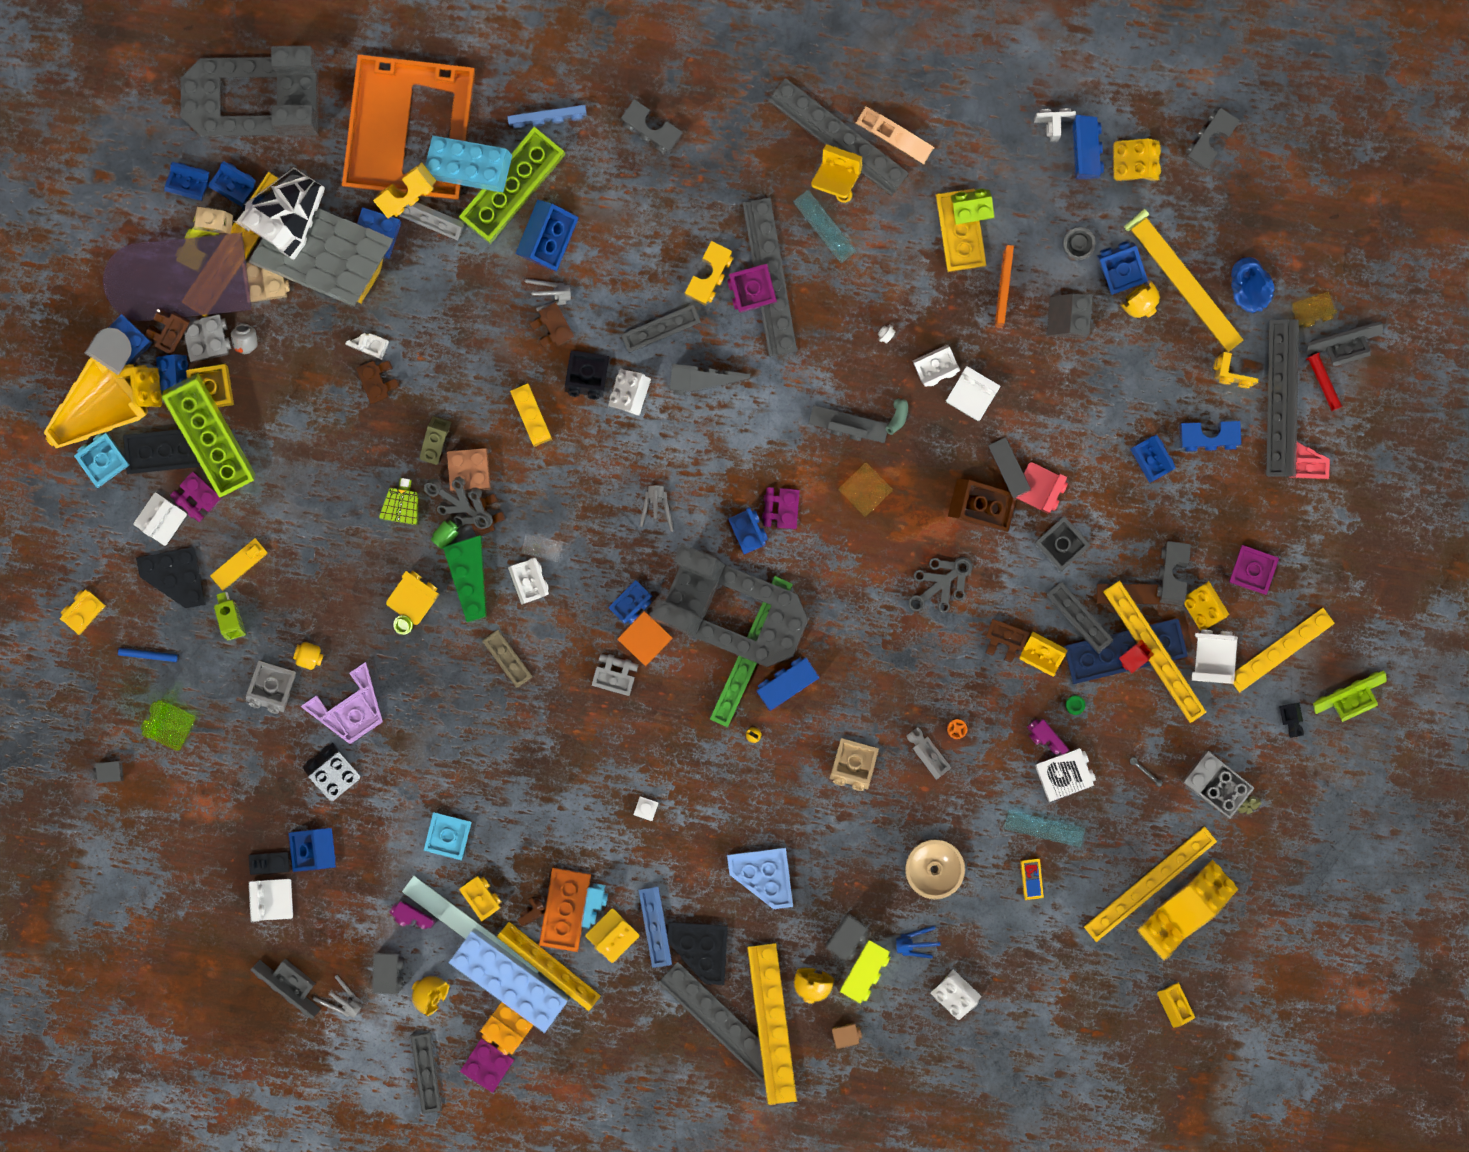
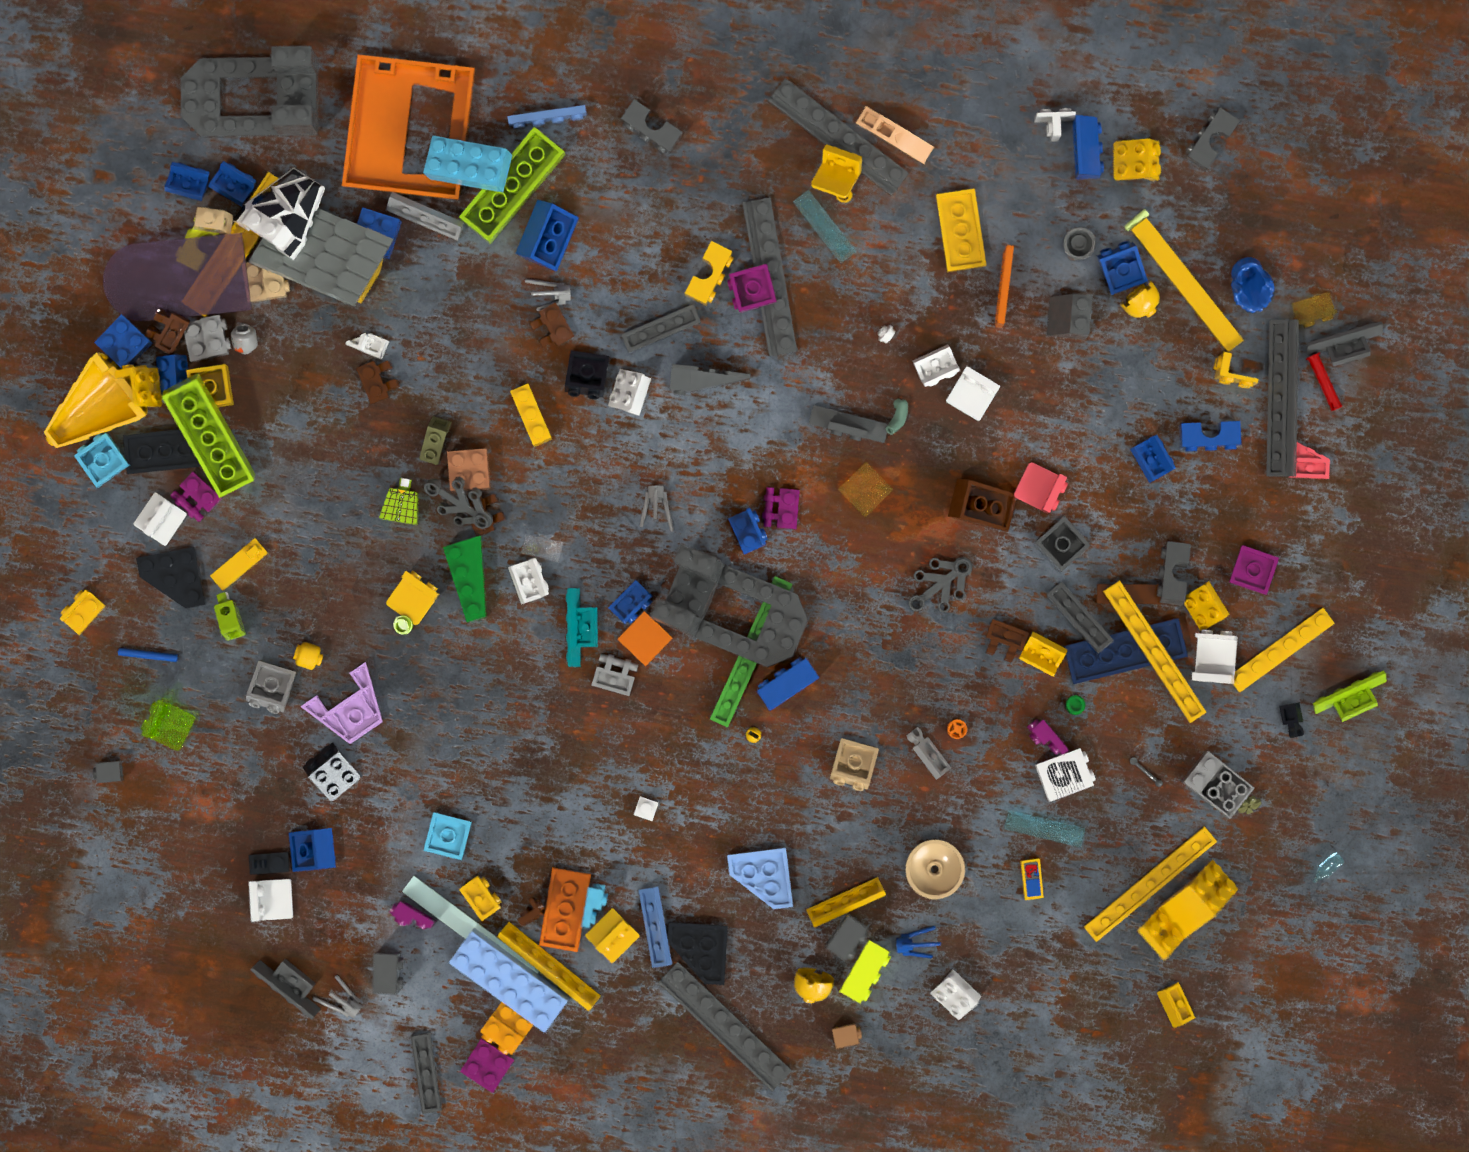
light grey tile [85,328,131,375] -> none
yellow arch [373,162,436,218] -> none
yellow cylinder [412,976,449,1016] -> none
bright green brick [431,520,459,549] -> none
dark tan tile [482,629,533,688] -> none
yellow plate [747,944,797,1105] -> none
lime bracket [951,188,994,224] -> none
dark grey tile [988,437,1031,499] -> none
red brick [1119,639,1154,673] -> none
none -> teal bracket [566,588,598,667]
none -> yellow plate [806,877,886,928]
none -> clear light blue piece [1313,853,1344,883]

